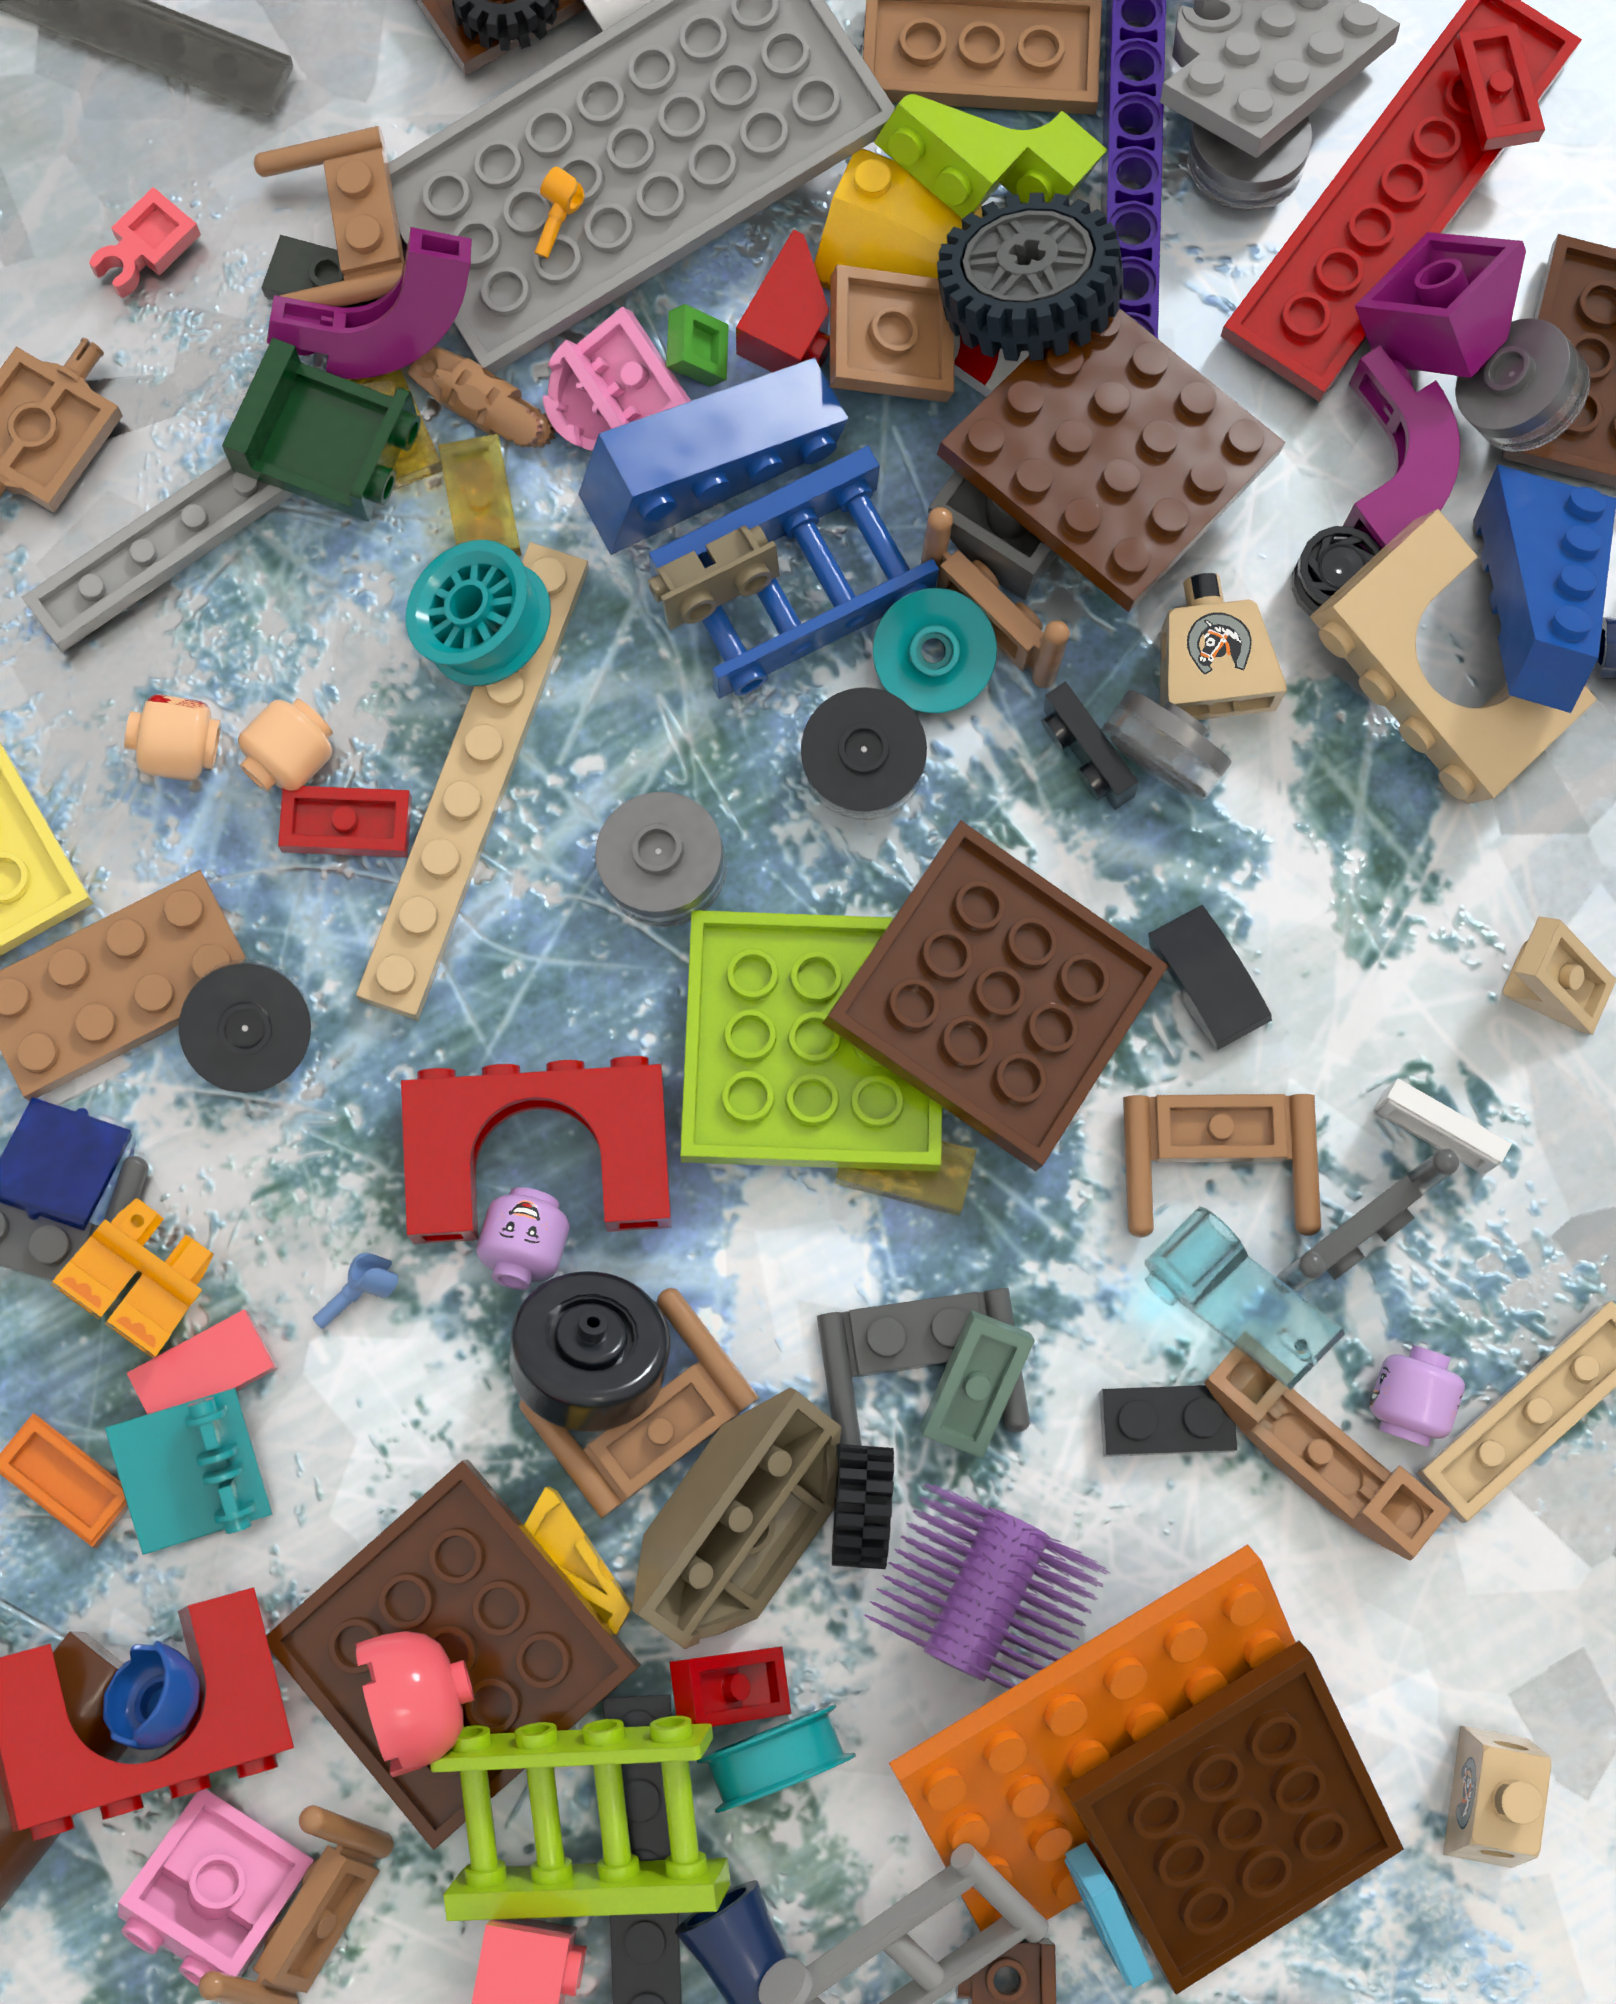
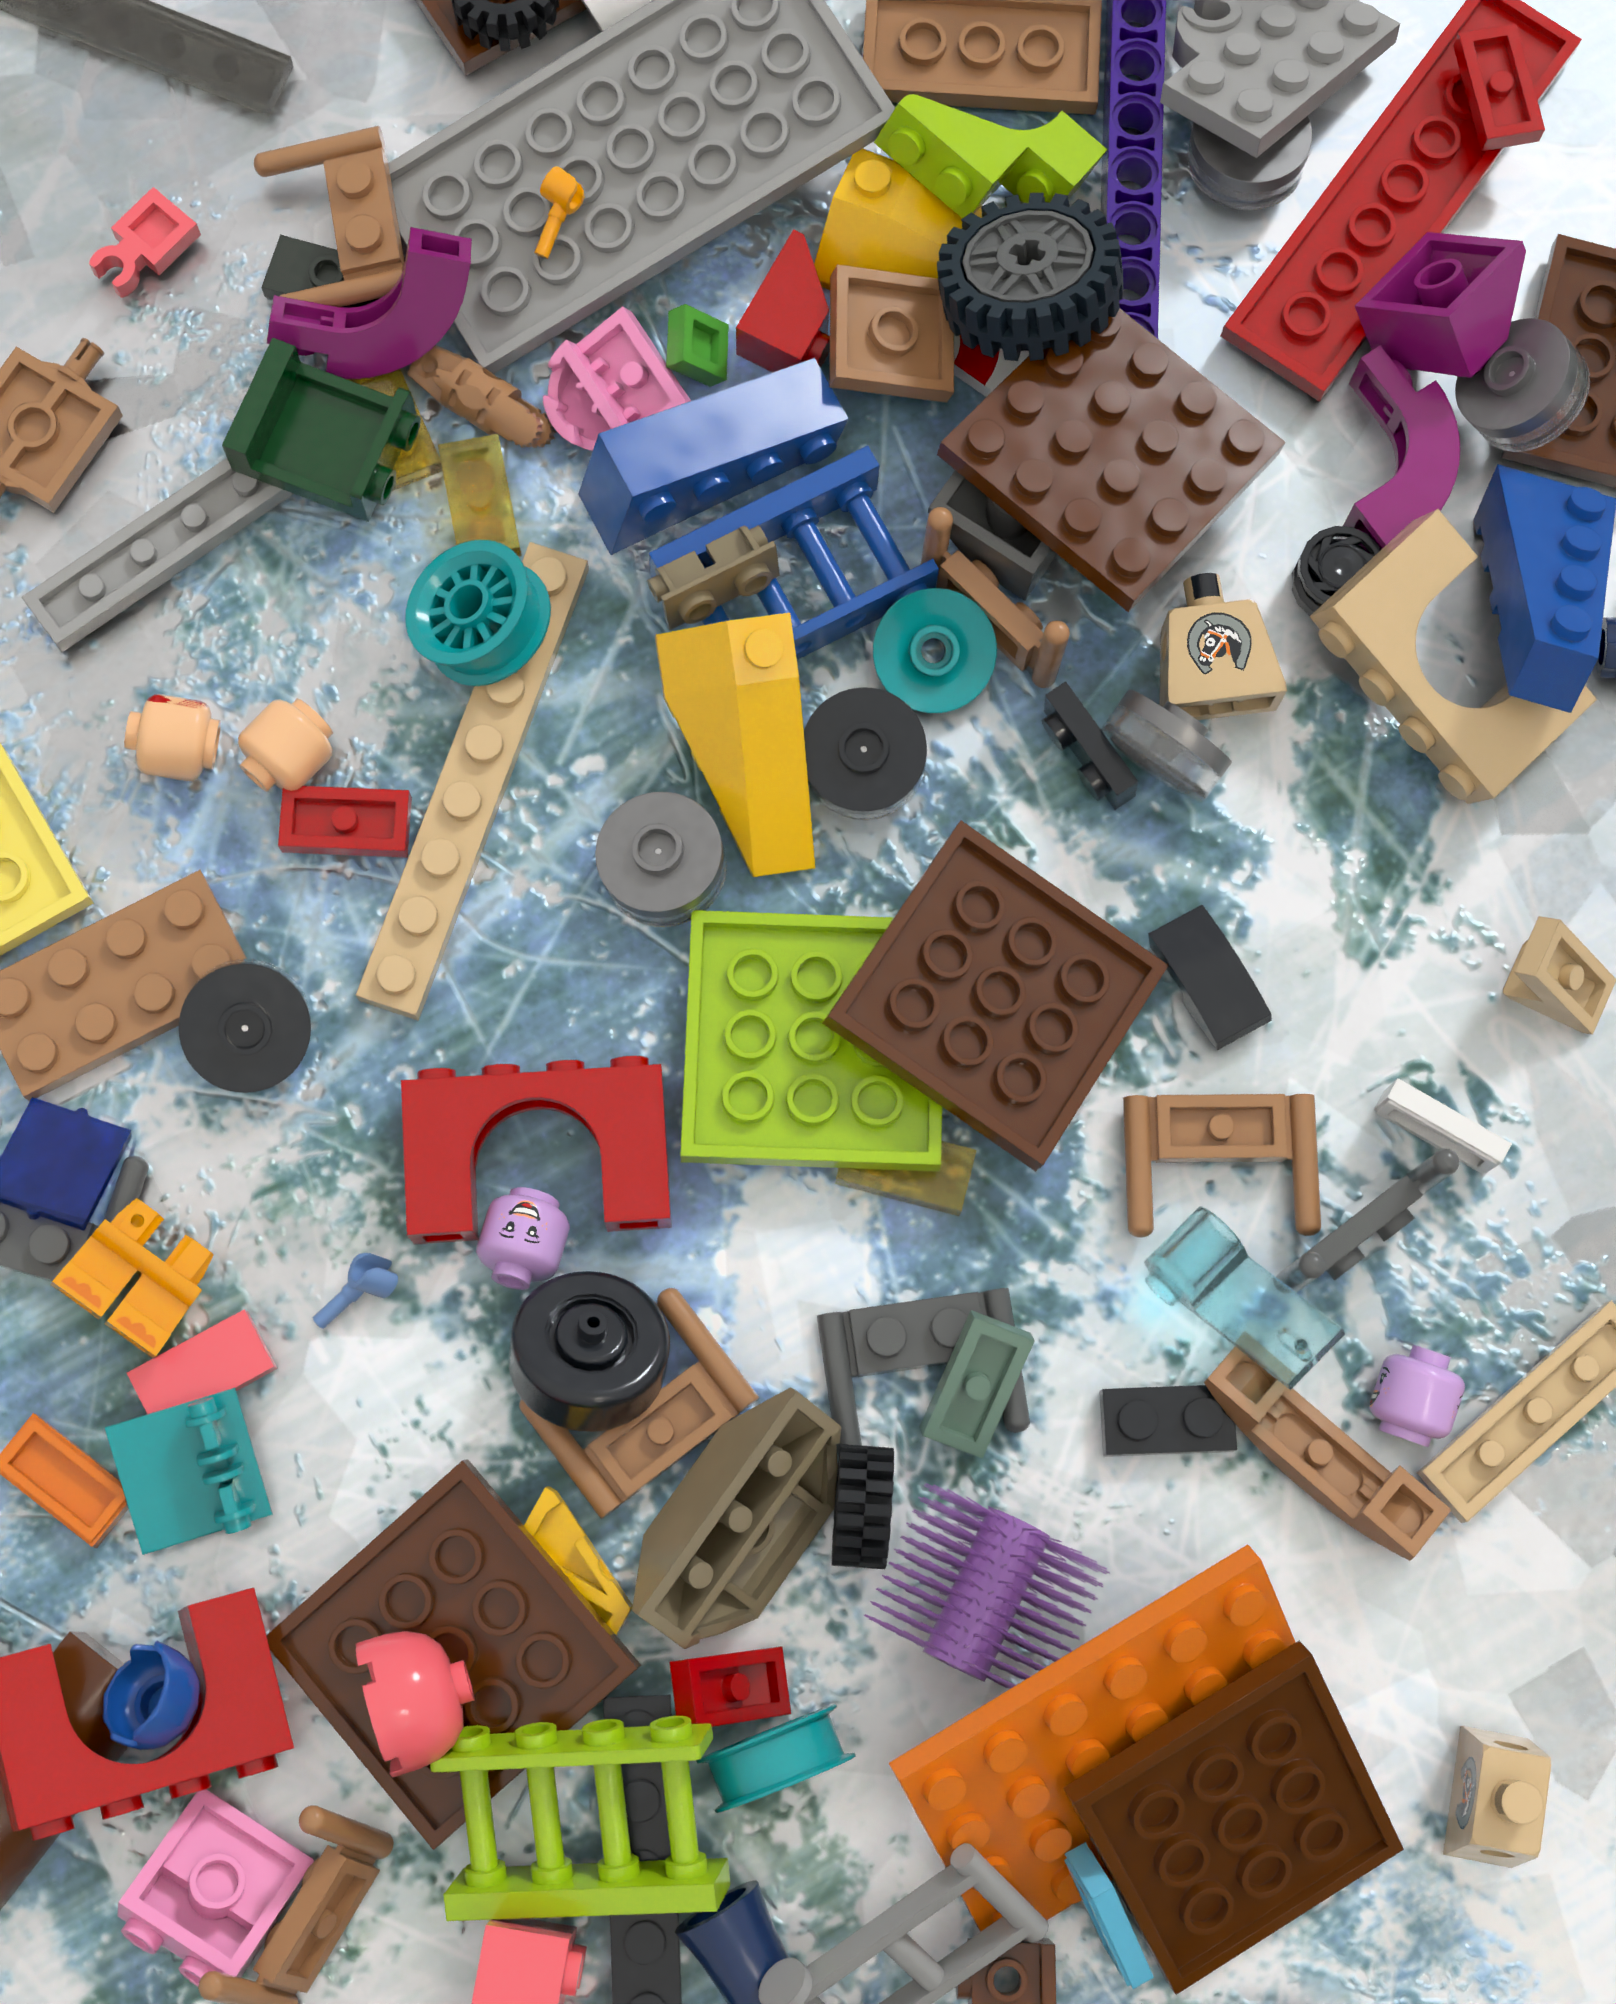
none -> yellow wedge [655,613,815,877]

